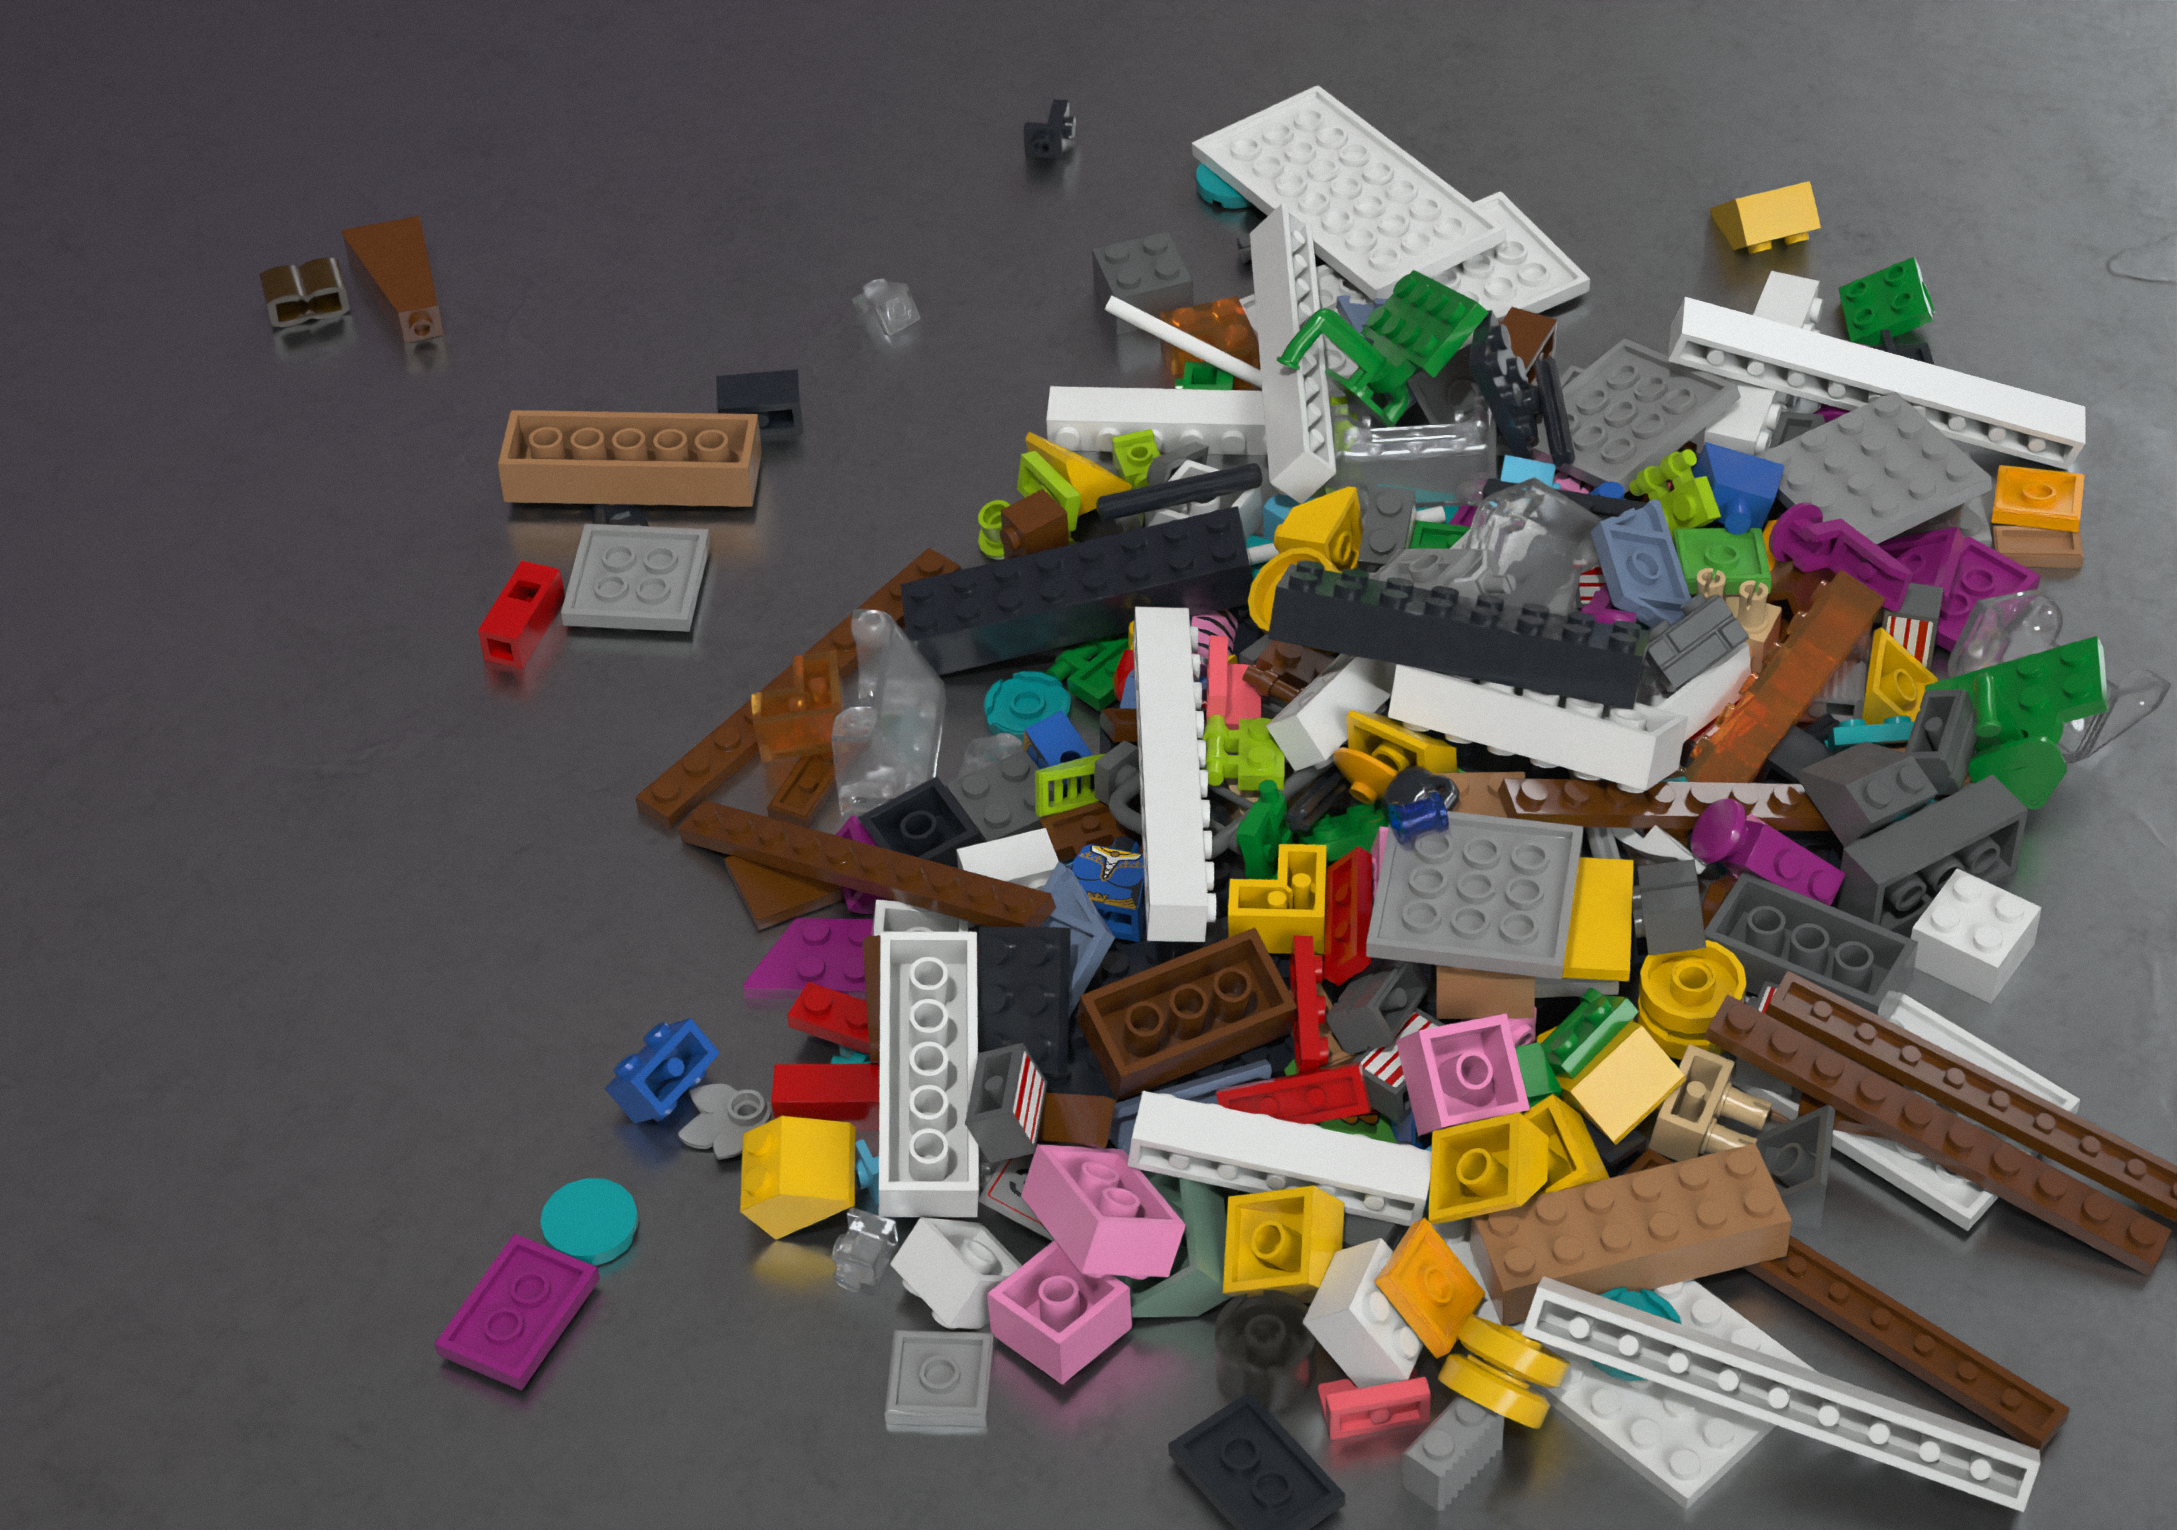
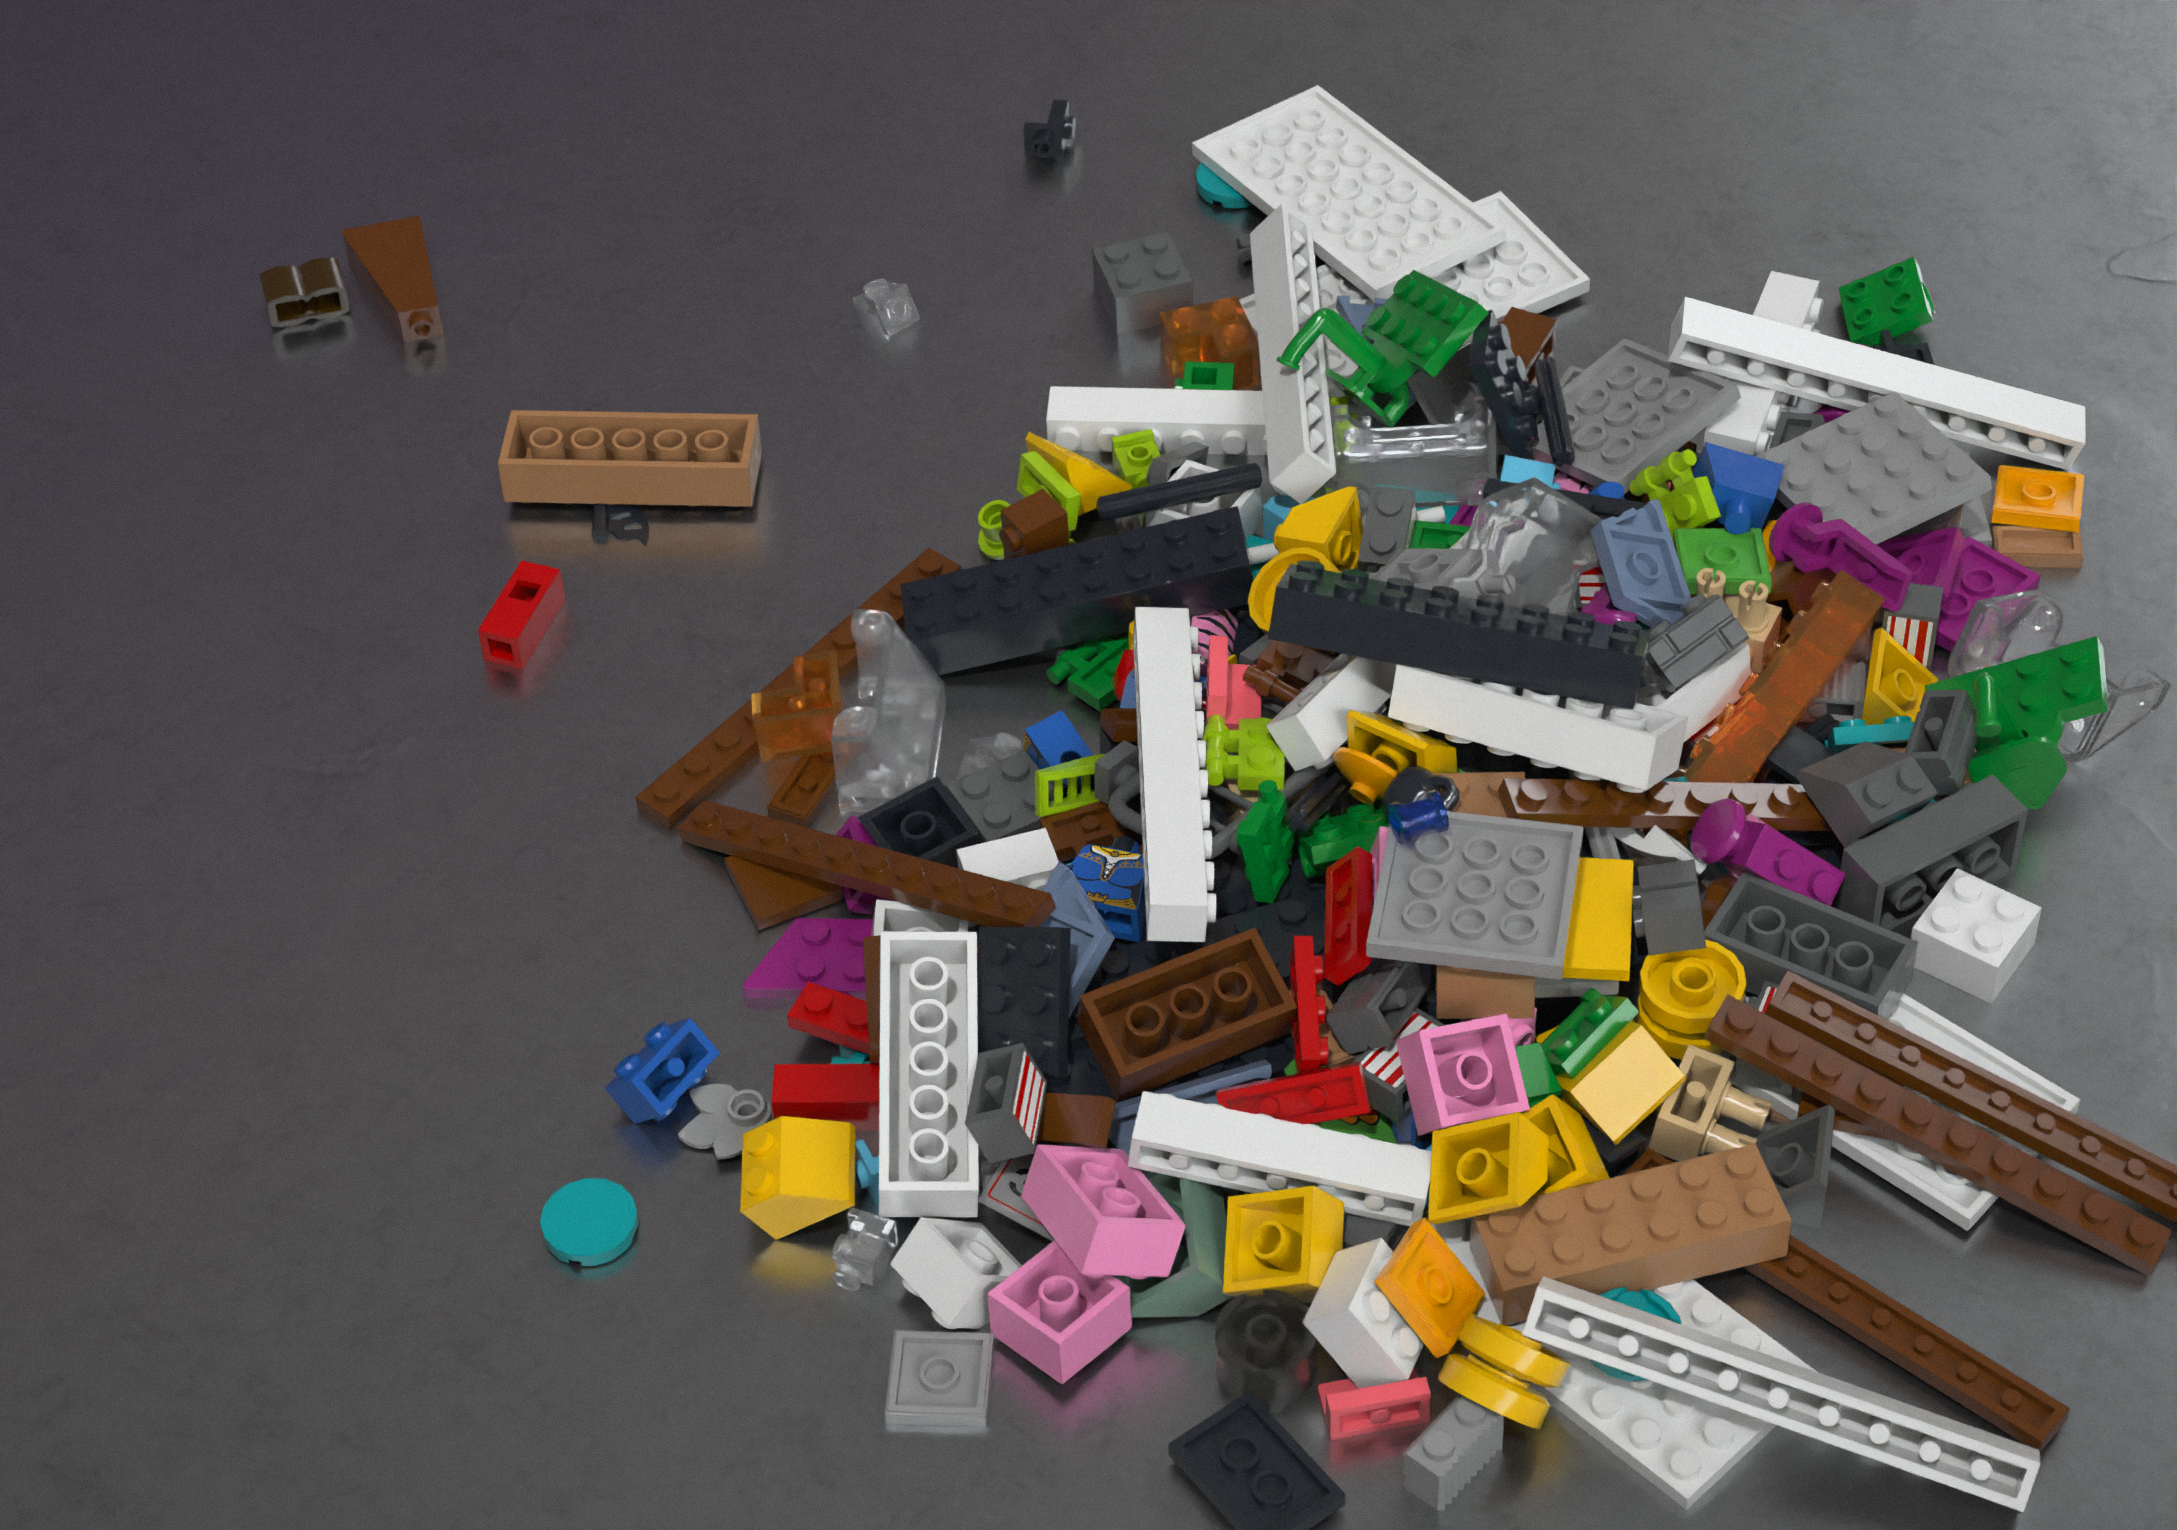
magenta plate [434,1233,600,1391] -> none
light grey plate [561,524,711,632] -> none
black brick [716,369,803,436] -> none
teal tile [984,671,1072,745] -> none
white bar [1104,295,1262,390] -> none
yellow brick [1228,844,1326,954] -> none
yellow slope [1710,181,1821,254] -> none

